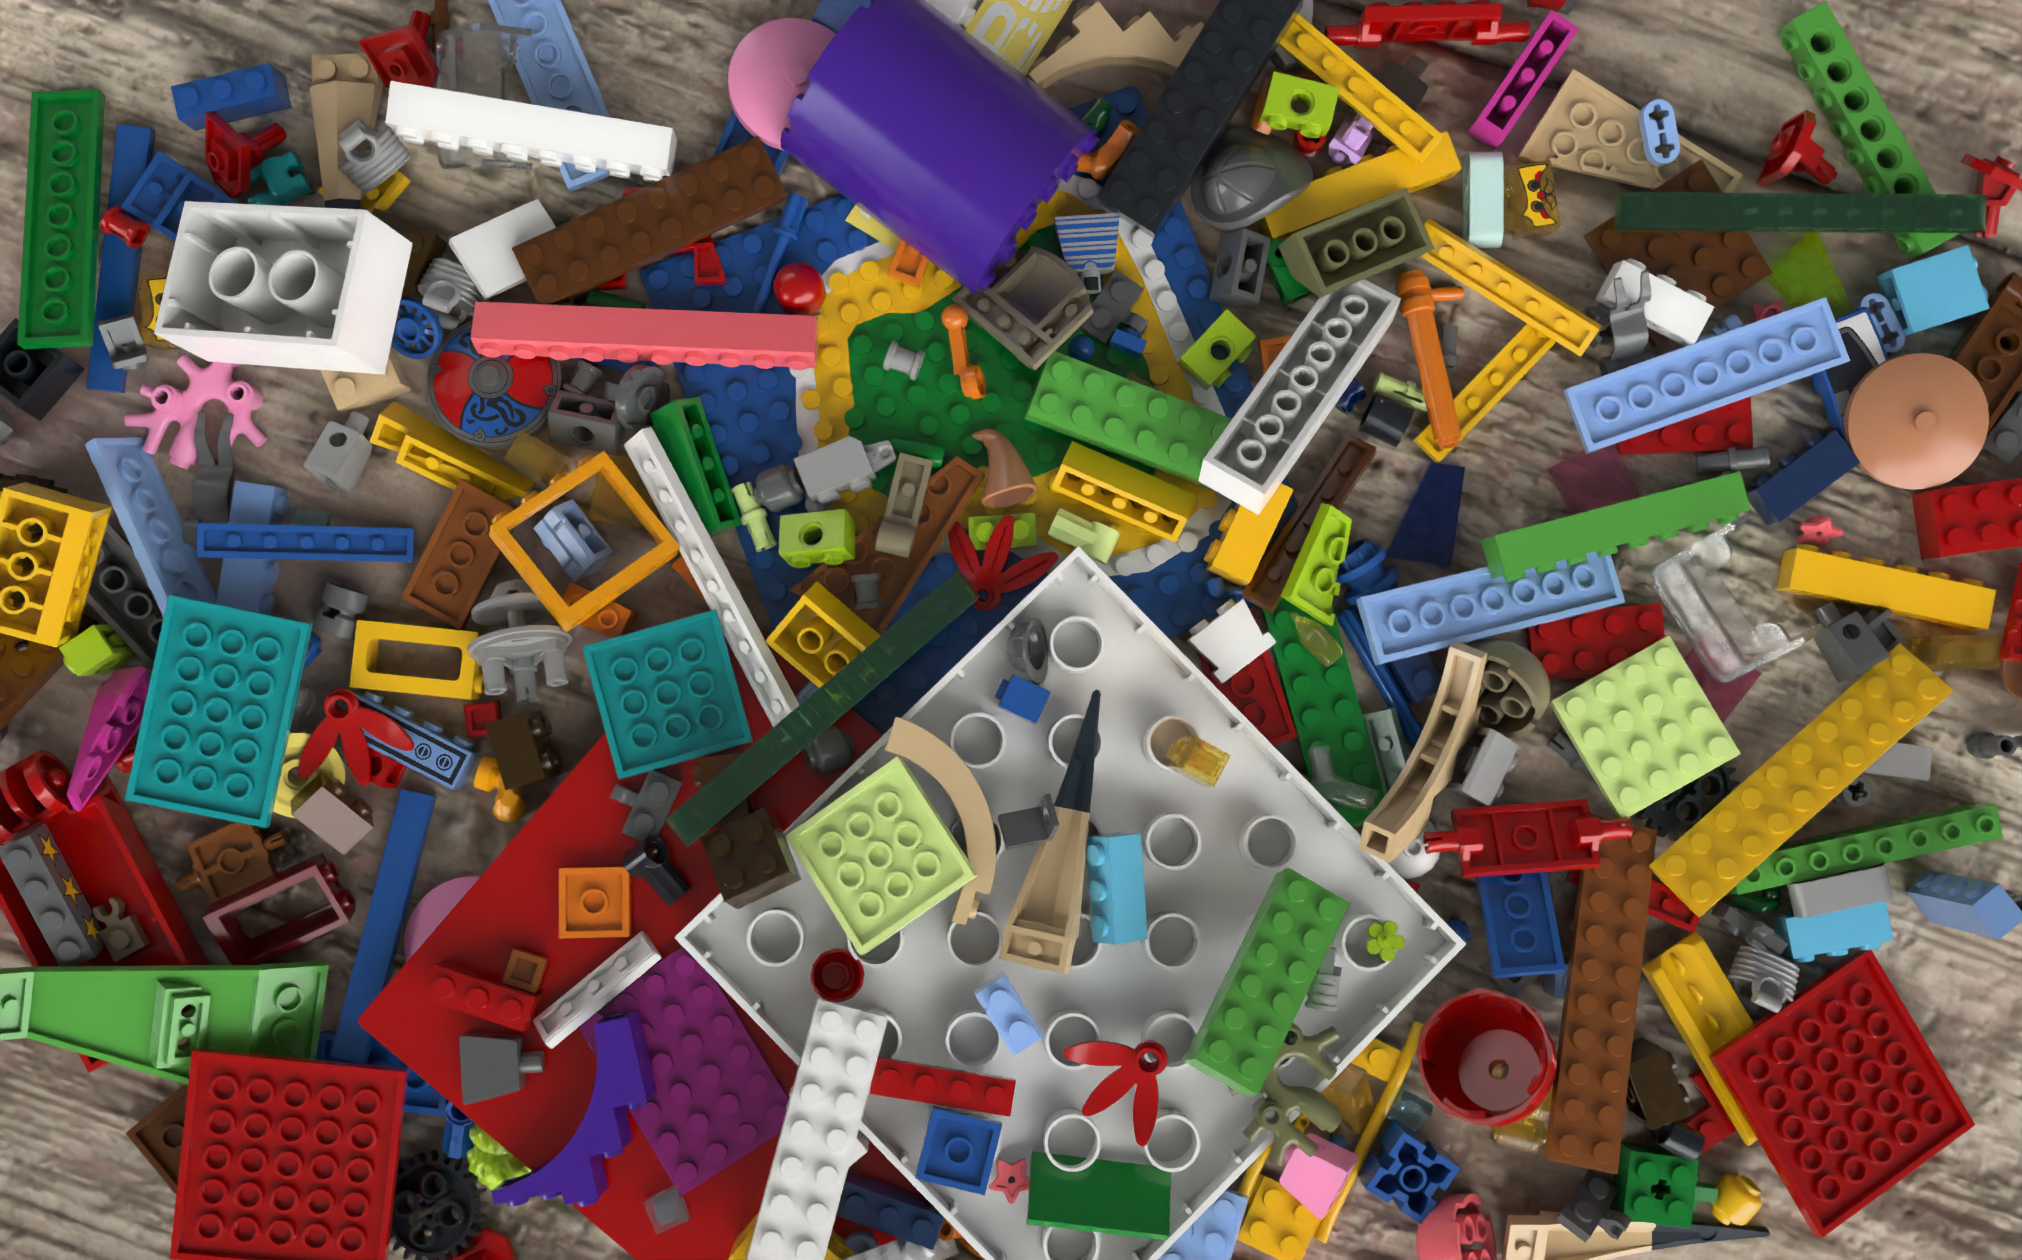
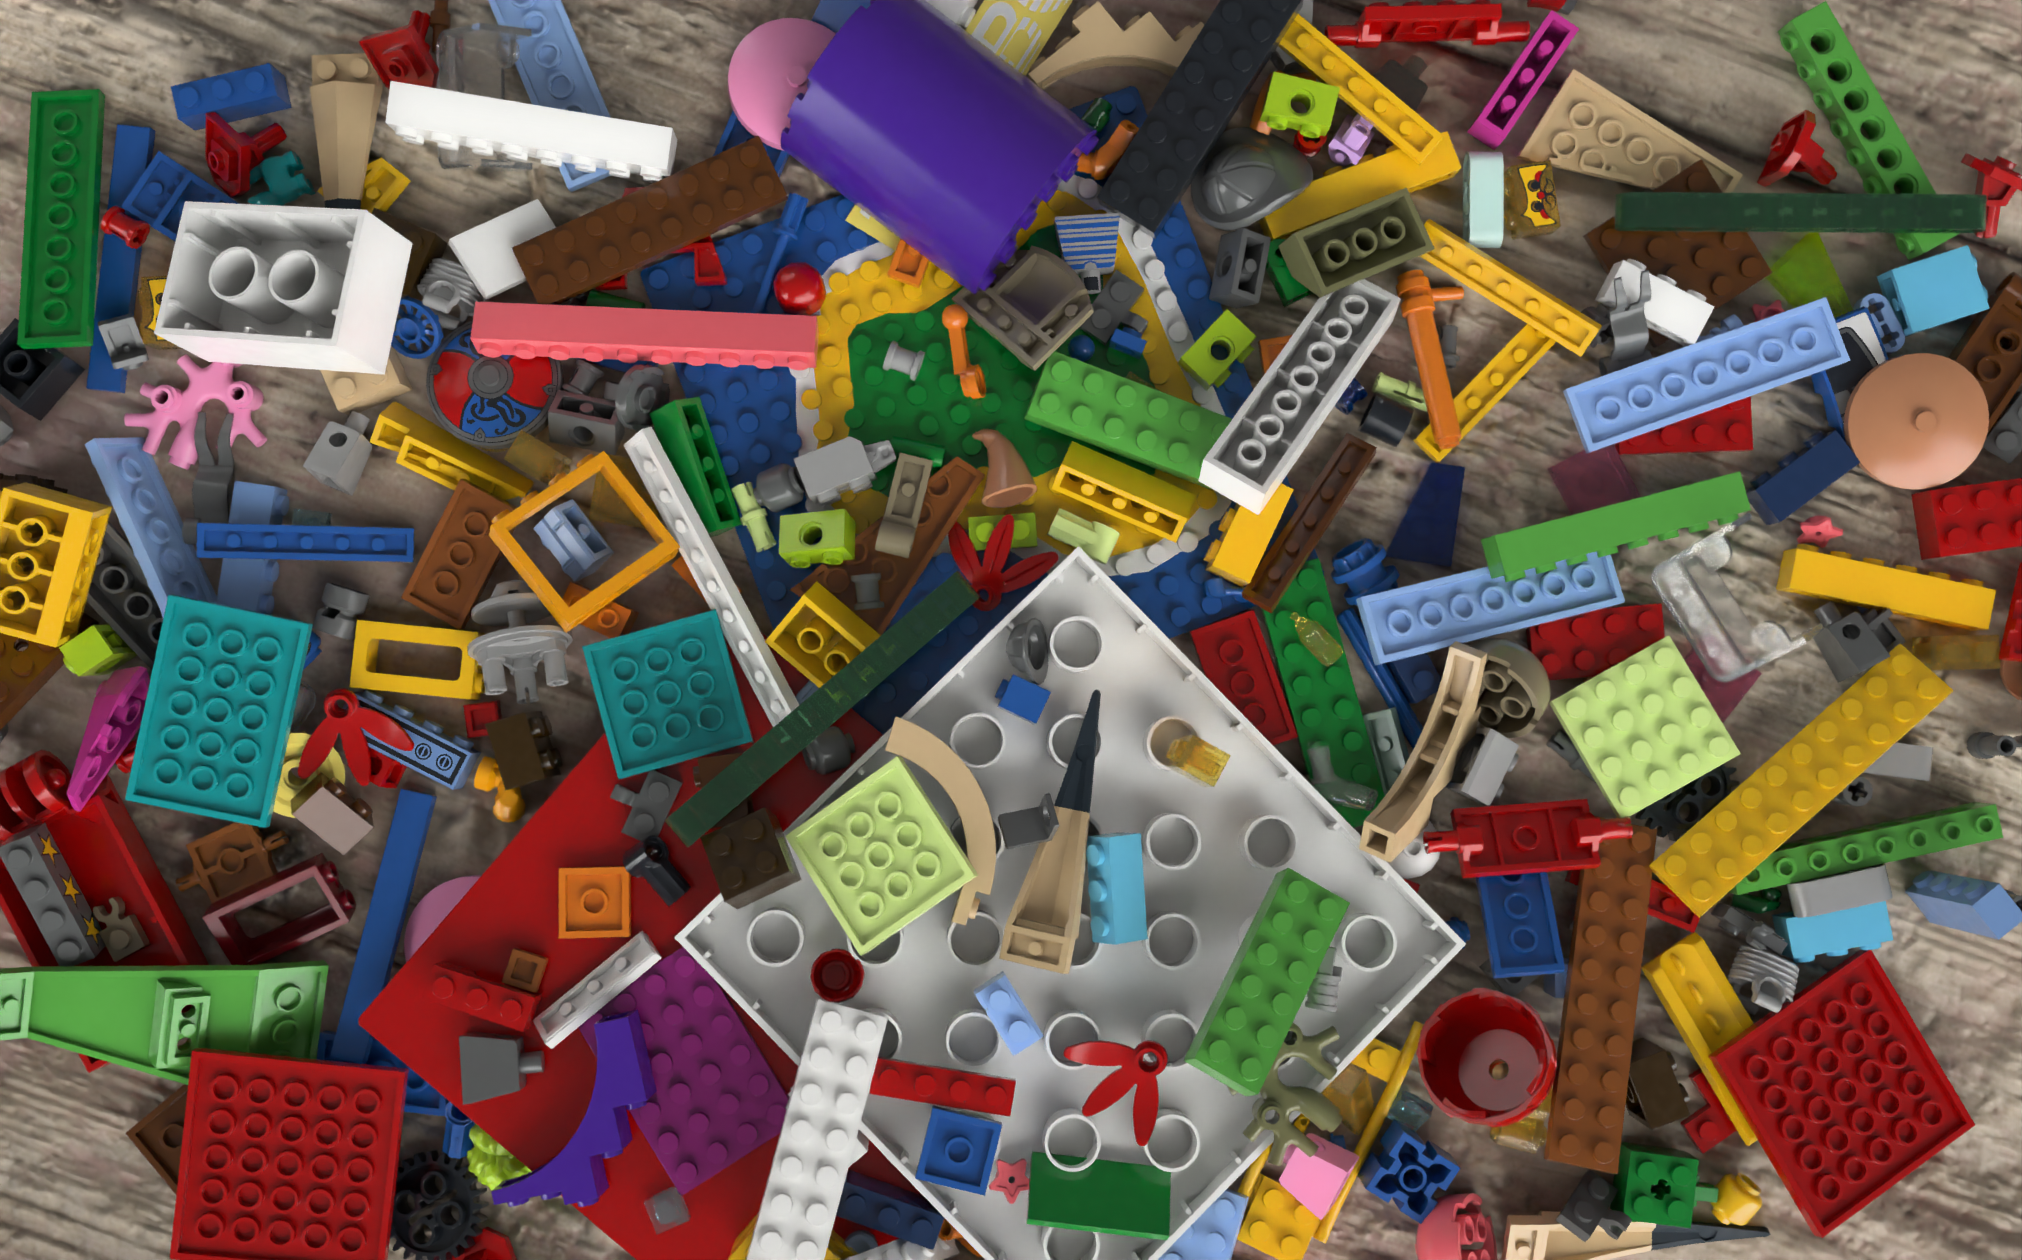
light grey piece [338,119,411,193] -> none
white hips [1186,598,1276,684] -> none
lime wing [1281,503,1352,626] -> none
lime plant [1366,920,1405,961] -> none
light blue beam [1639,99,1680,166] -> none
black piece [1650,1120,1705,1162] -> none
dark grey pin [1696,445,1770,476] -> none

